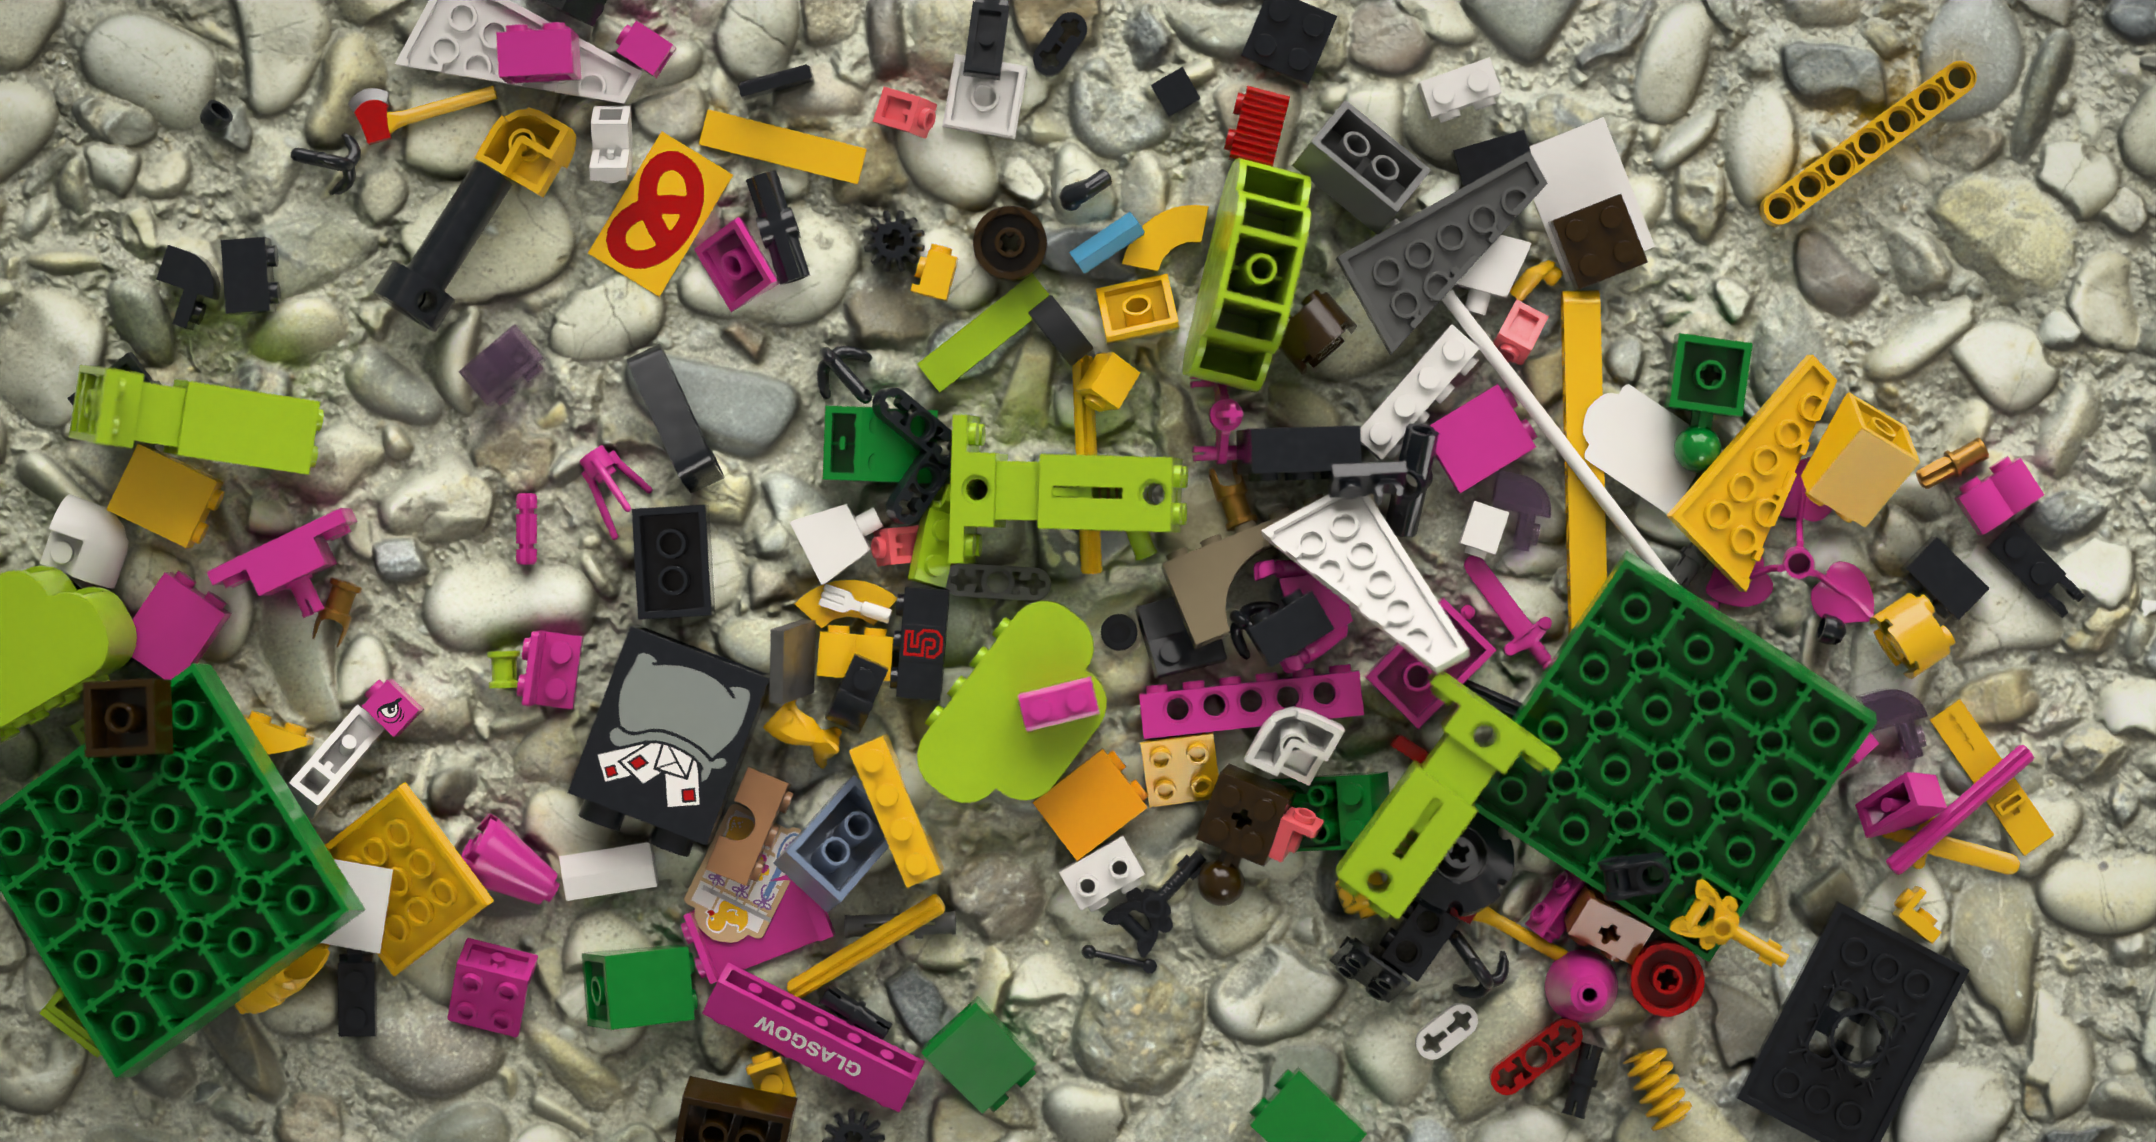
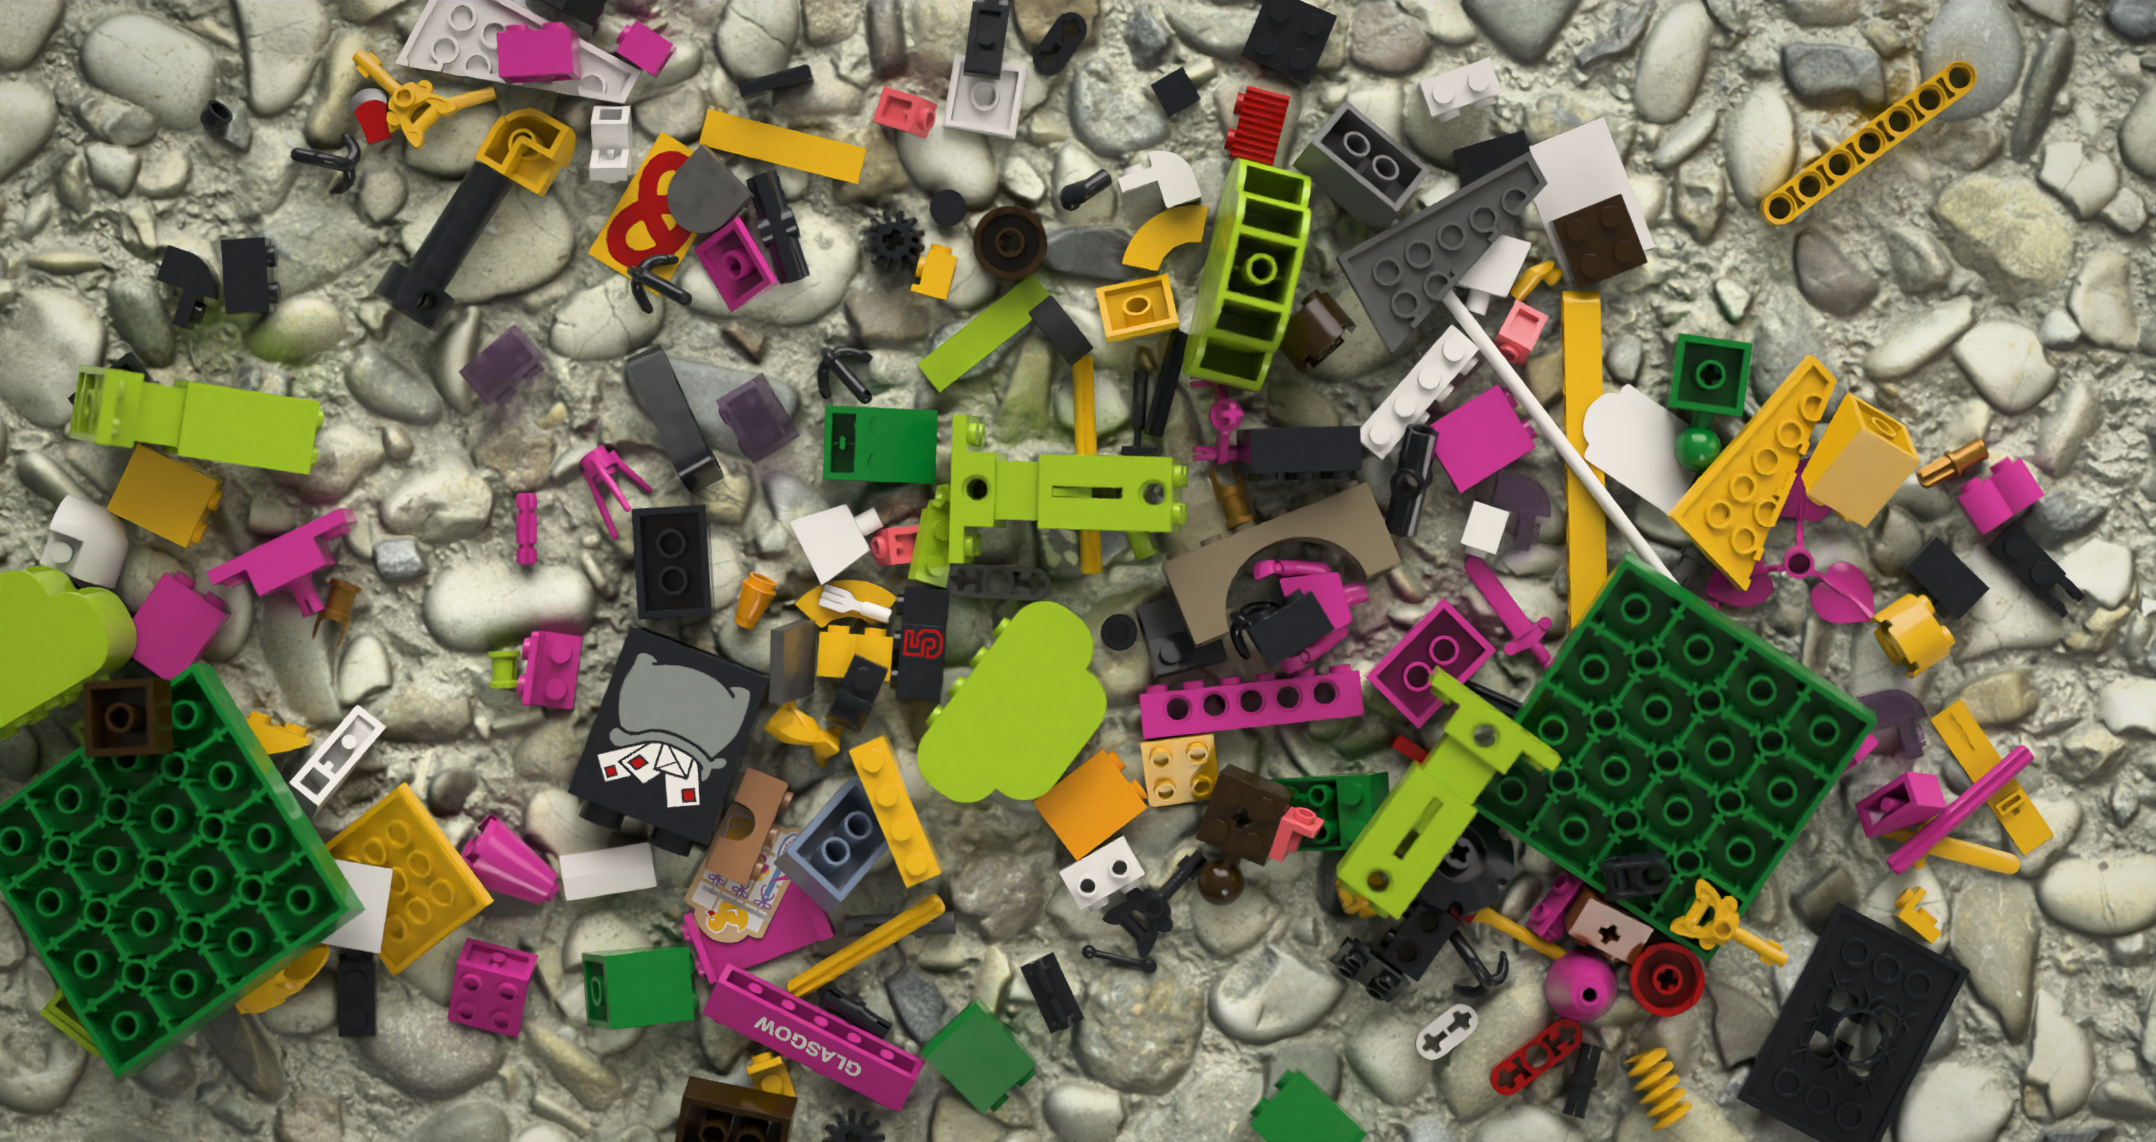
dark pink brick [362,679,424,737] -> none
black beam [872,388,952,524] -> none
dark pink brick [1018,676,1100,731] -> none
dark azure tile [1069,212,1145,273] -> none
yellow brick [1075,352,1140,412] -> none
white brick [1244,706,1345,786] -> none
white wing [1261,494,1469,674] -> none
black plate [1328,461,1407,505] -> none
dark pink piece [1460,605,1475,620] -> none
black hinge [1816,613,1846,645] -> none
none -> yellow piece [352,49,457,150]
none -> black piece [627,254,692,314]
none -> flat silver tile [667,144,754,234]
none -> clear purple brick [716,372,800,464]
none -> light orange cone [734,572,777,630]
none -> black tile [930,190,967,227]
none -> black hinge [1020,952,1084,1034]
none -> white brick [1118,151,1202,210]
none -> black piece [1121,371,1157,456]
none -> black axle [1144,330,1188,438]

